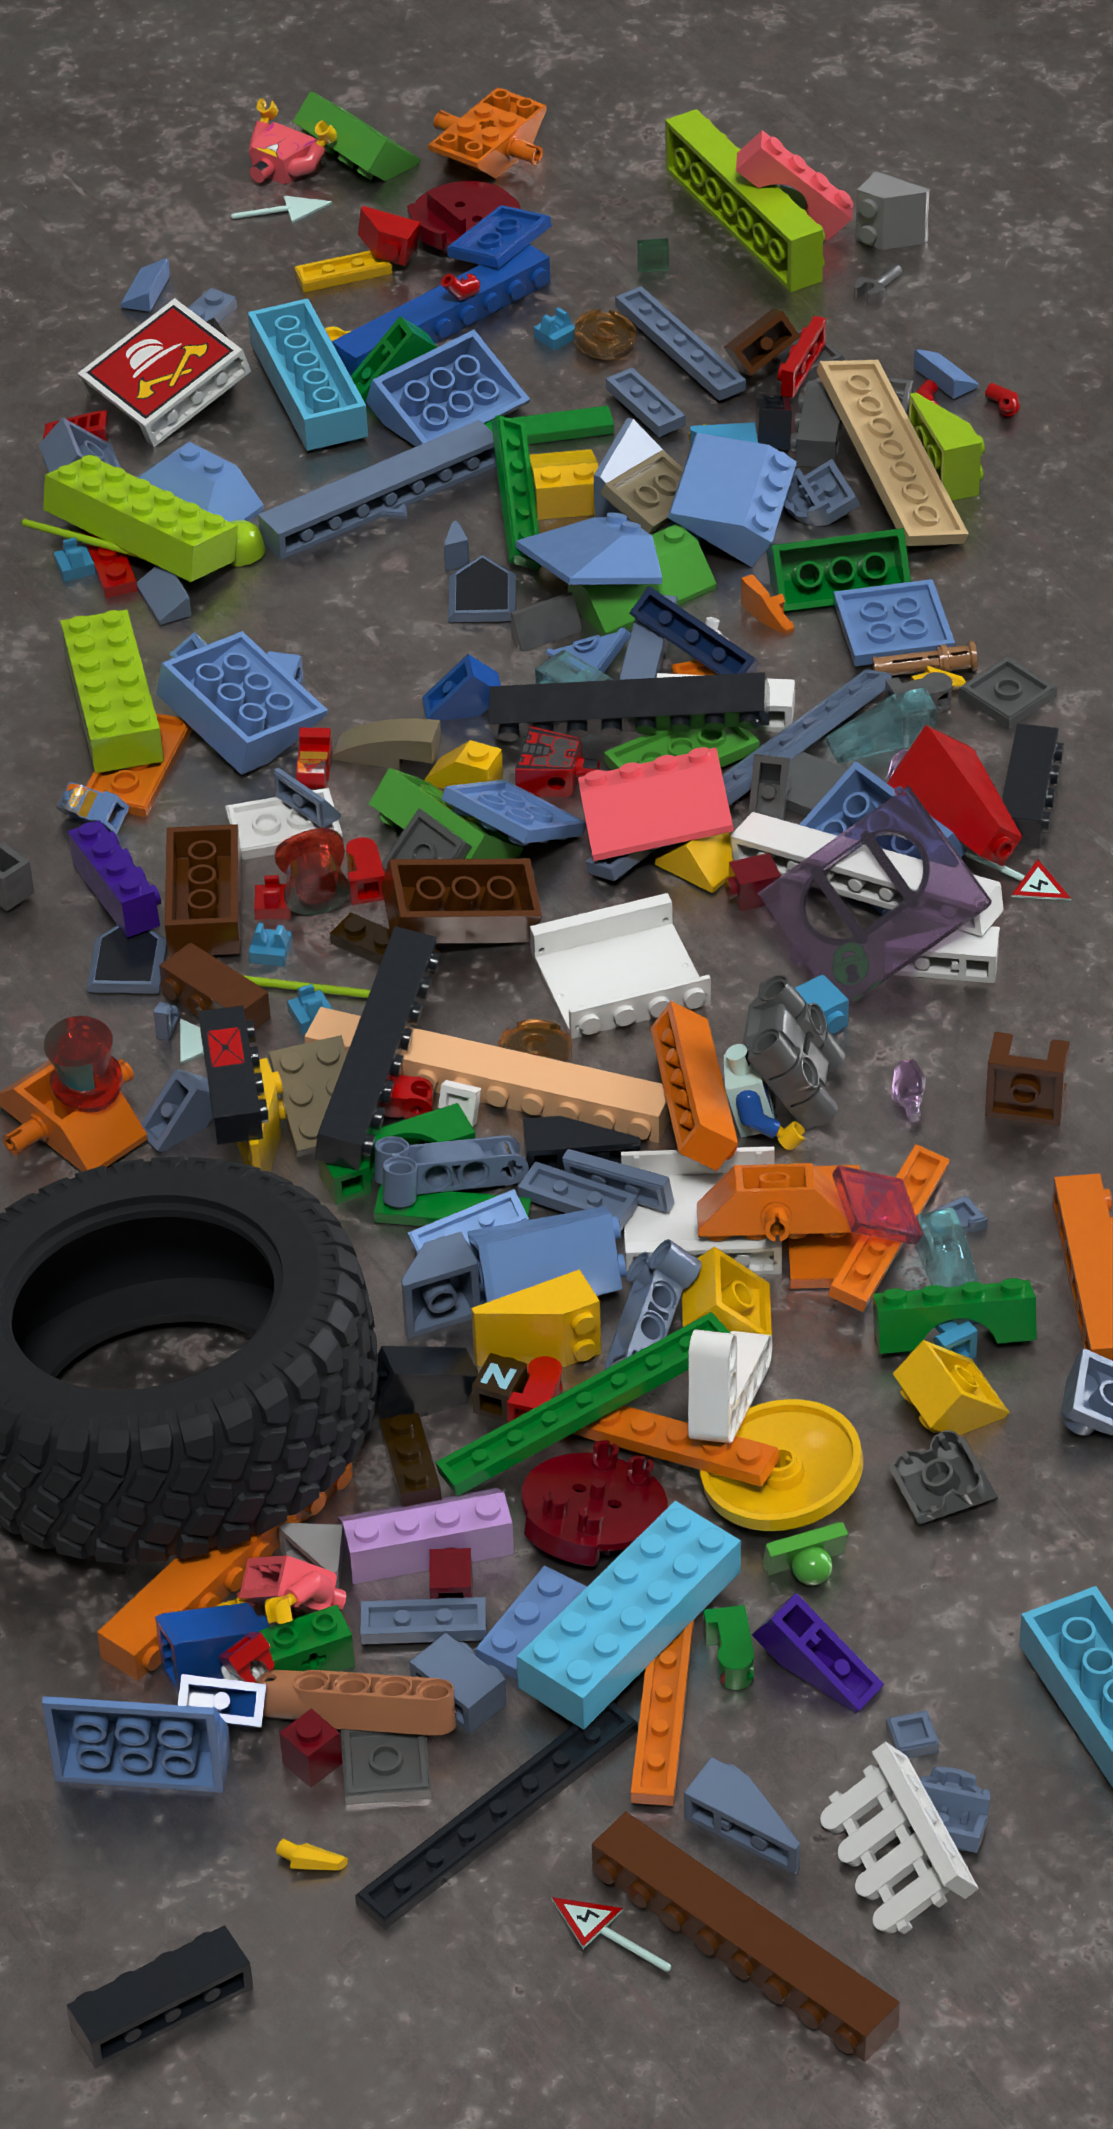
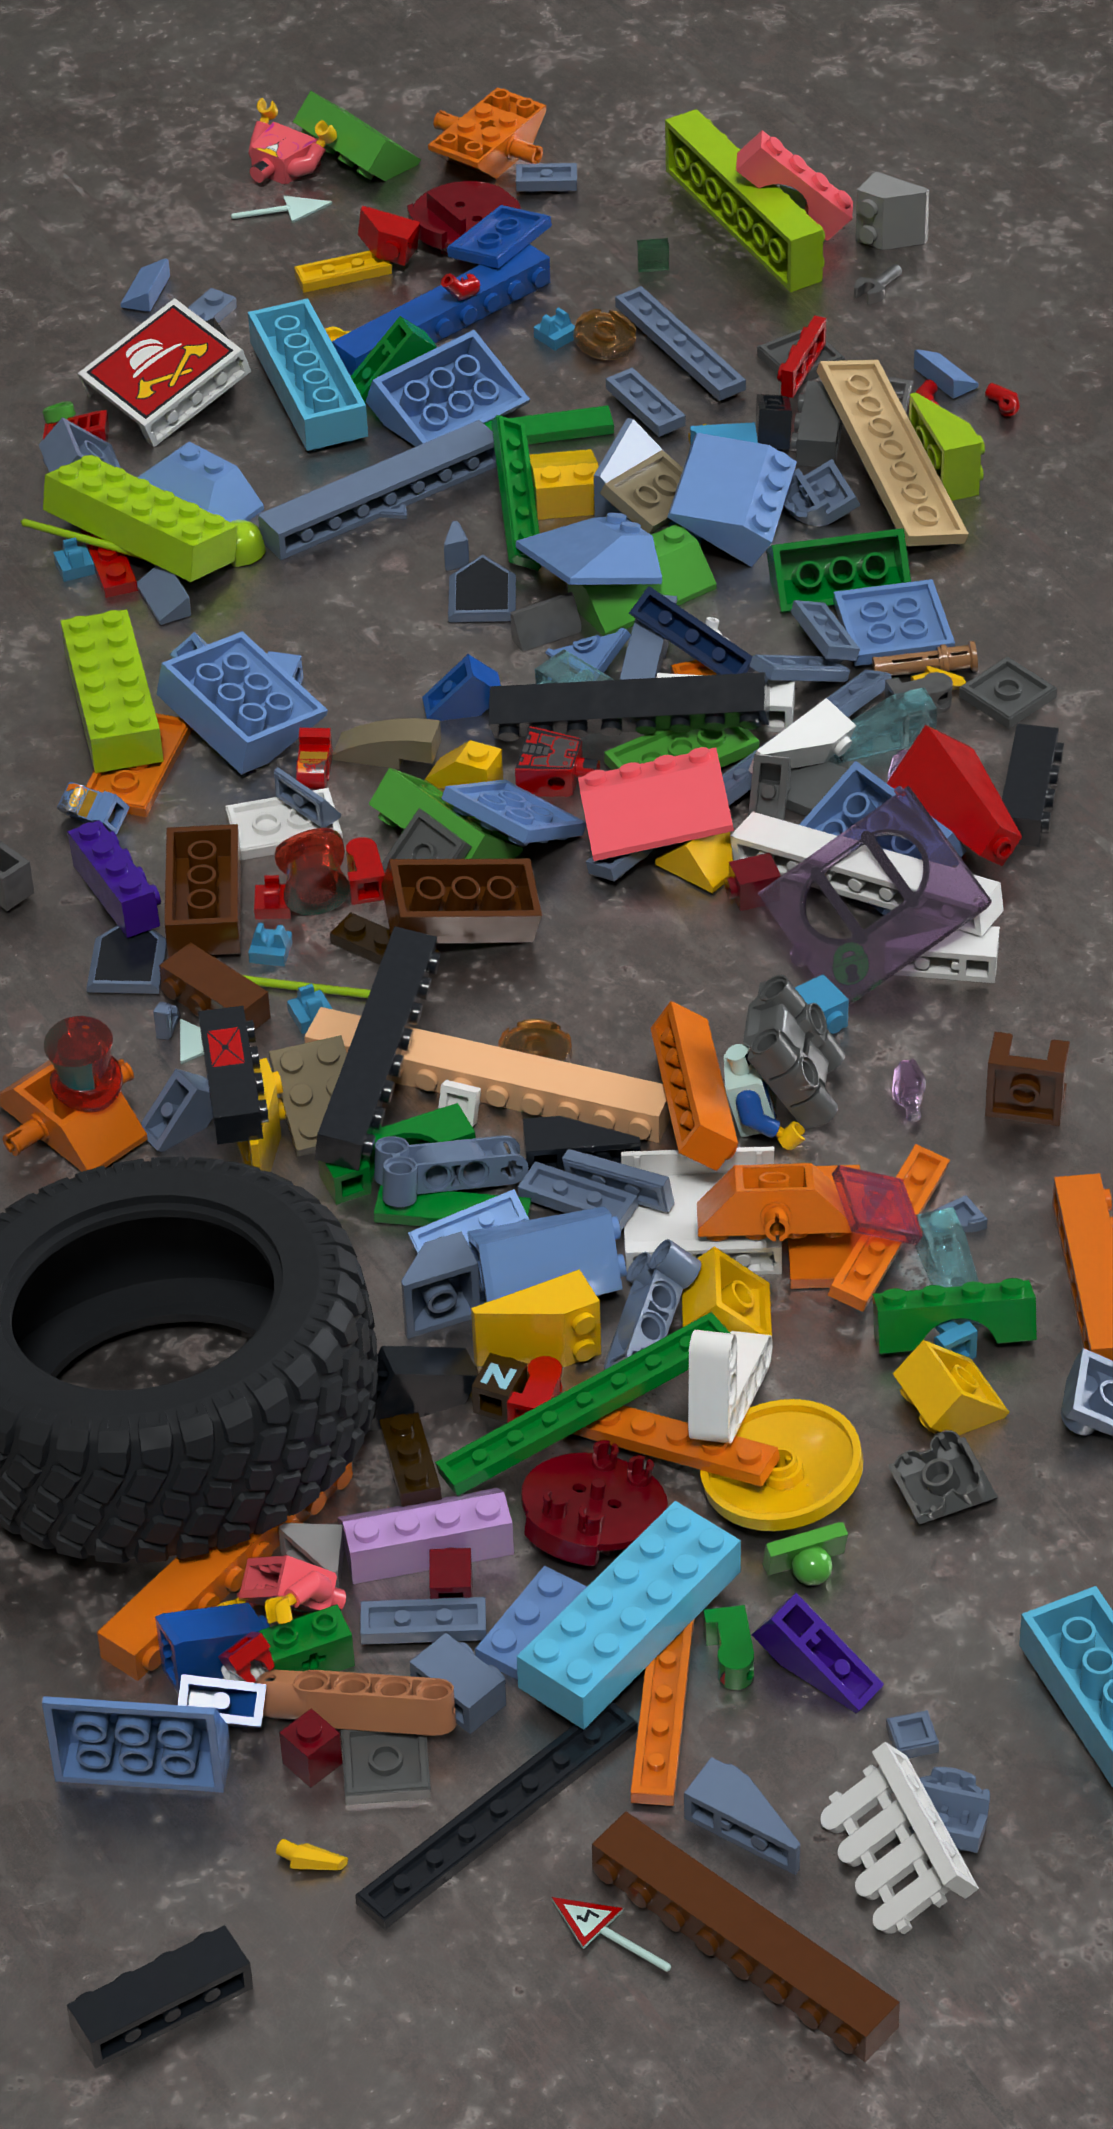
red leg [382,1075,434,1119] -> none
white panel [530,893,711,1039] -> none
reddish brown brick [723,308,801,376] -> none
orange slope [741,574,794,634] -> none
piece [965,850,1072,901] -> none
none -> bright green tile [42,401,76,423]
none -> sand blue plate [516,163,577,193]
none -> white slope [748,698,856,773]
none -> sand blue tile [749,654,850,682]
none -> sand blue plate [791,600,860,663]

